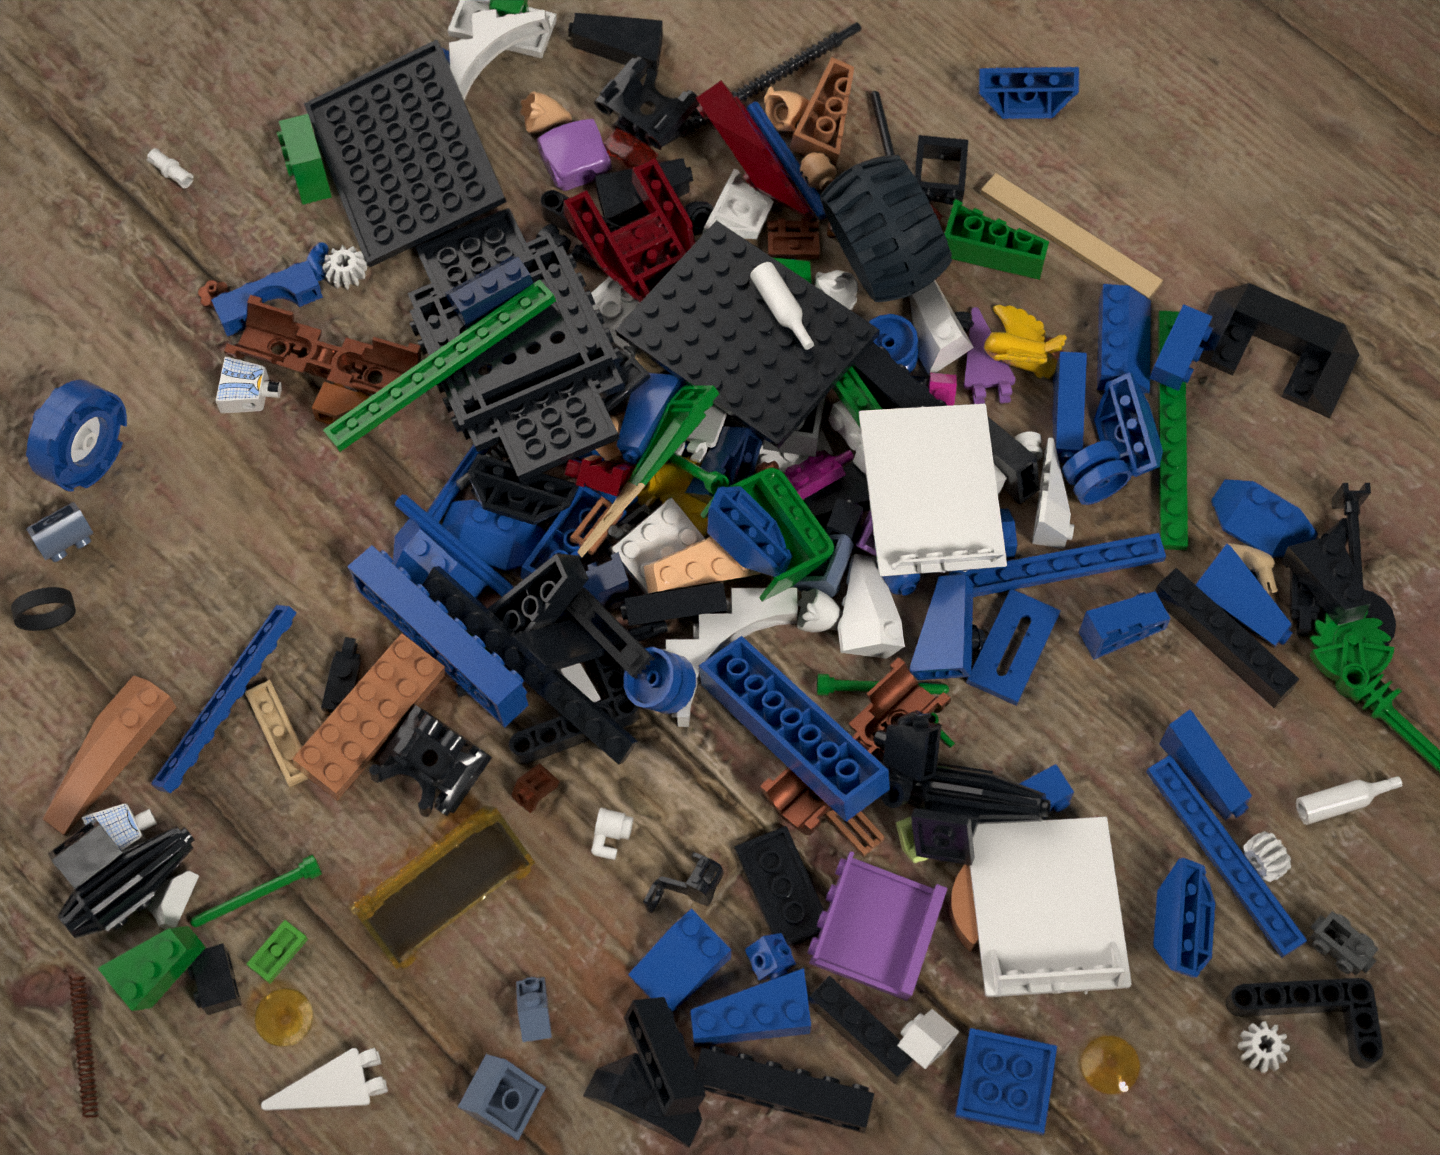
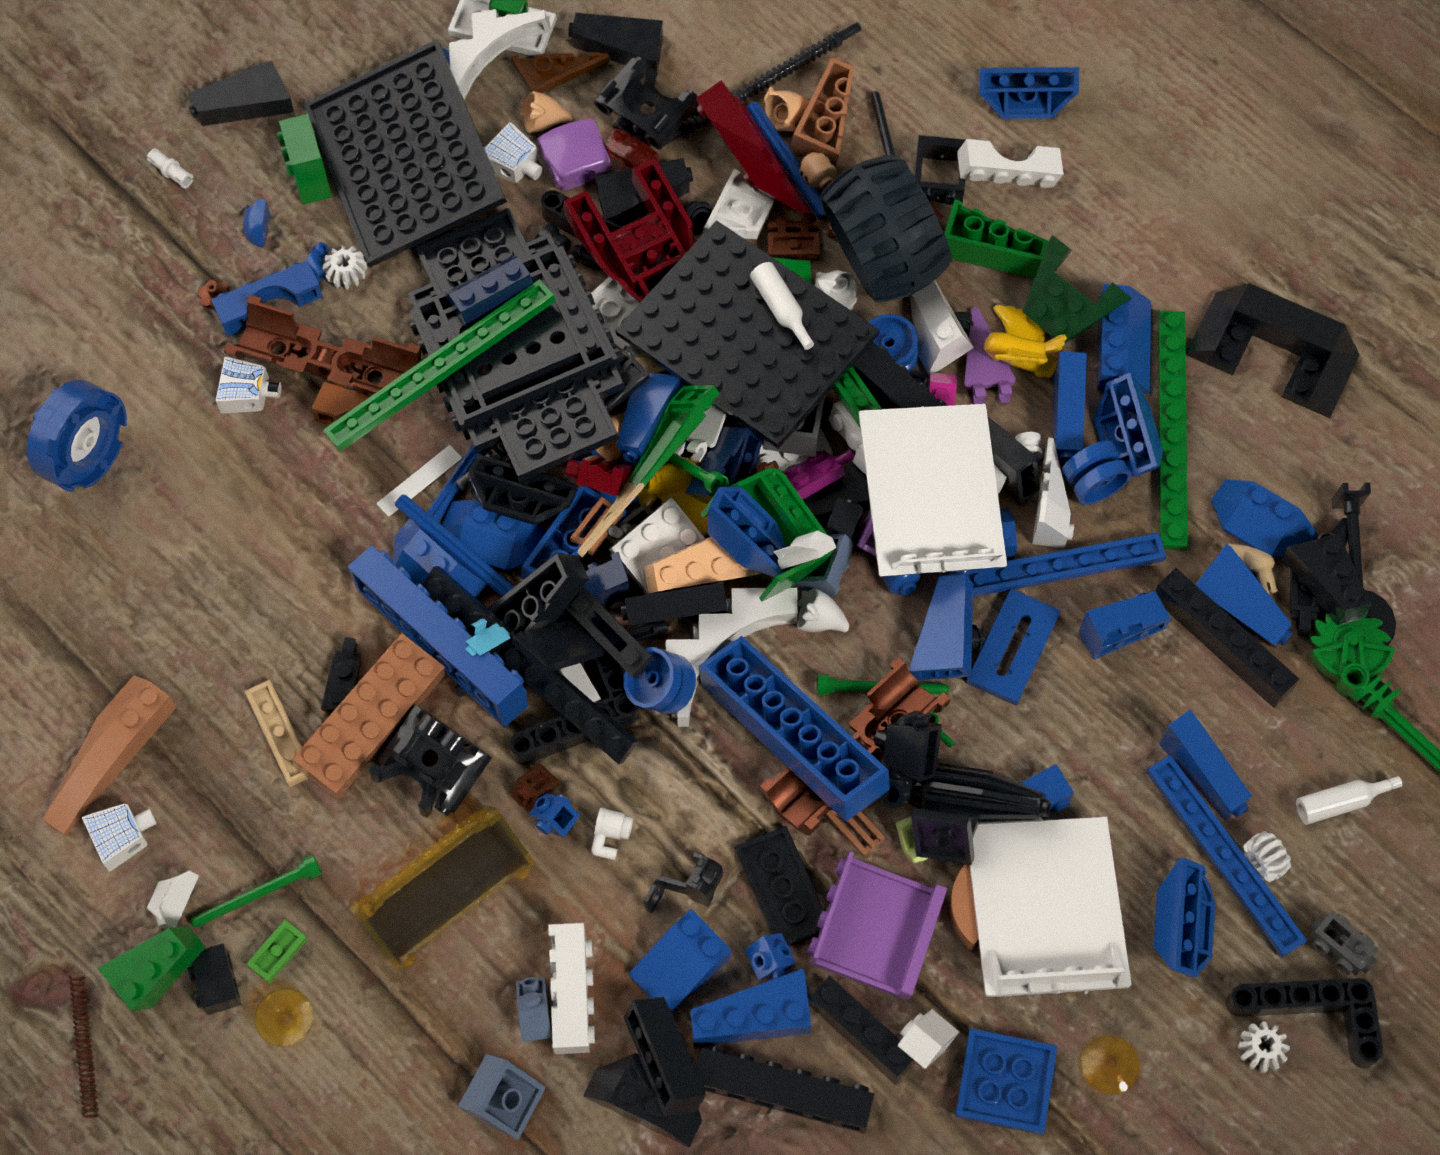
black tyre [11,587,76,631] -> none
sand blue brick [26,502,94,562] -> none
black piece [48,818,195,939] -> none
blue plate [150,605,297,794] -> none
white flag [261,1048,388,1111] -> none
white wedge [838,554,905,659] -> none
tan tile [980,173,1163,300] -> none
blue brick [1149,304,1213,391] -> none
none -> black slope [188,60,294,126]
none -> blue brick [243,200,270,248]
none -> white sticker [377,445,462,516]
none -> medium azure piece [466,619,511,656]
none -> white torso [485,122,543,183]
none -> reddish brown wing [511,52,610,93]
none -> blue brick [529,792,580,837]
none -> white wedge [549,923,595,1054]
none -> white slope [773,530,836,569]
none -> white arch [957,139,1064,188]
none -> dark green wing [1022,235,1132,344]

